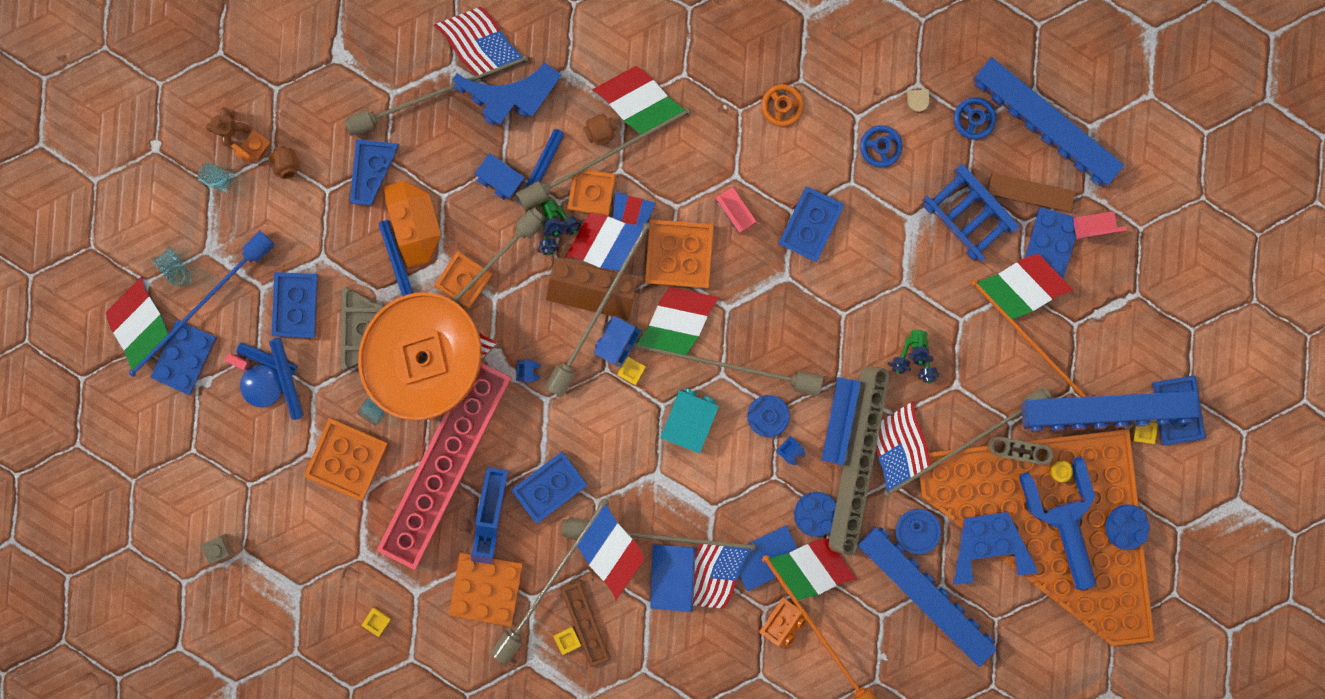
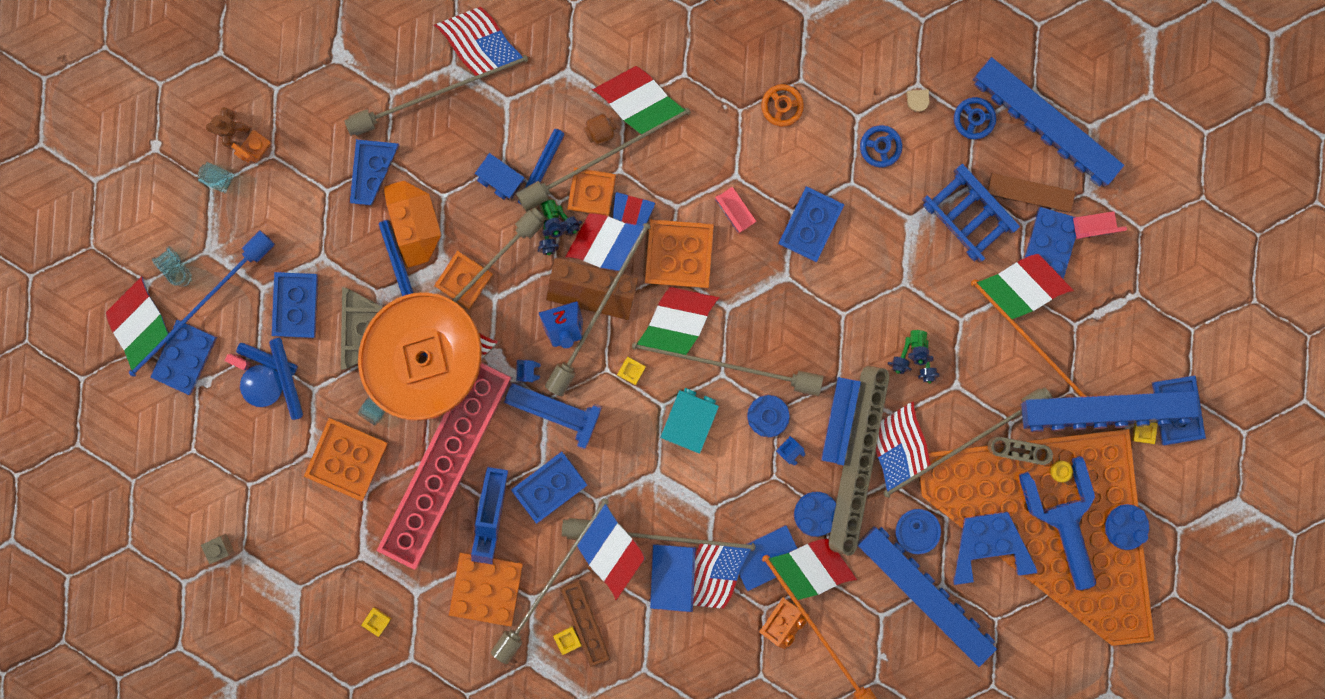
dark orange head [269,146,300,179] -> none
blue arch [452,62,562,126] -> none
blue brick [594,316,642,368] -> none
none -> blue bracket [504,383,603,449]
none -> blue torso [539,302,583,348]

